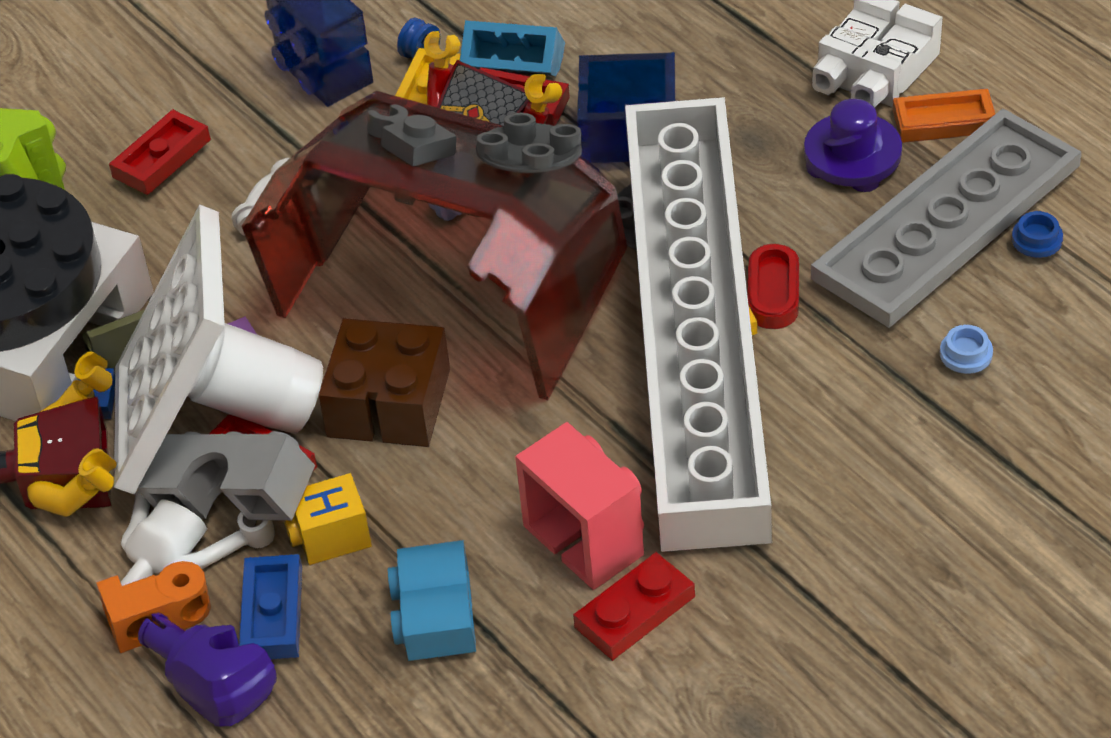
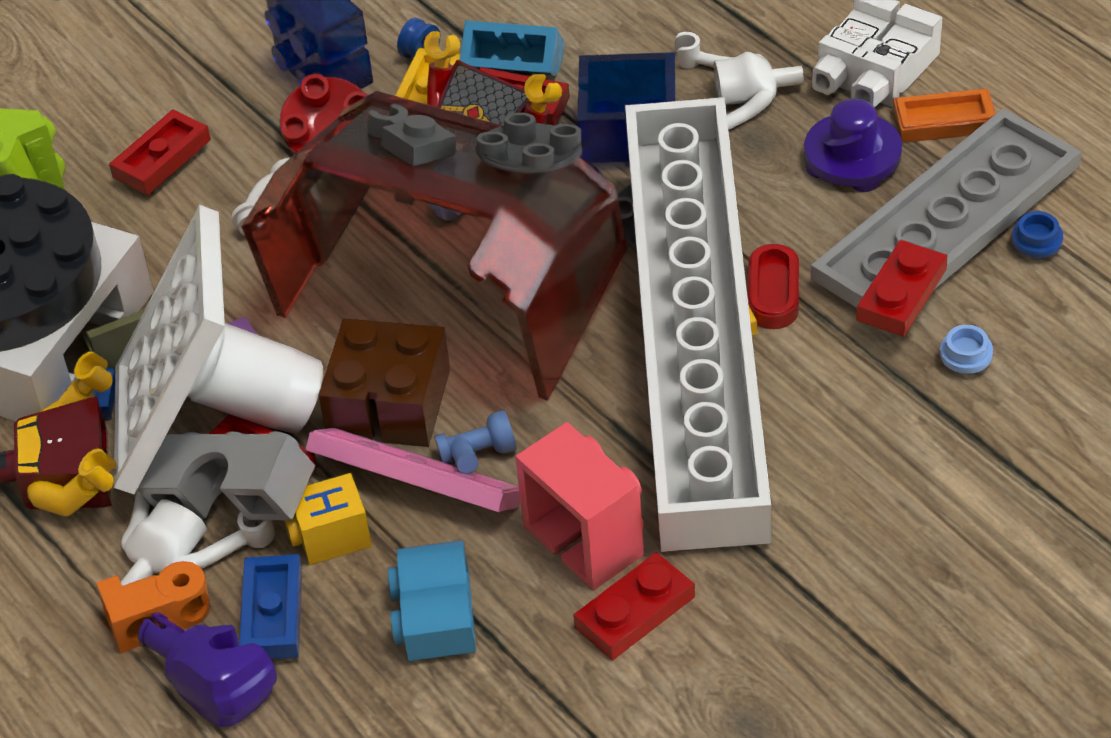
none -> red dish [280,74,373,164]
none -> bright pink tile [305,428,520,512]
none -> medium blue piece [434,410,517,474]
none -> white piece [674,32,804,130]
none -> red plate [856,239,948,337]

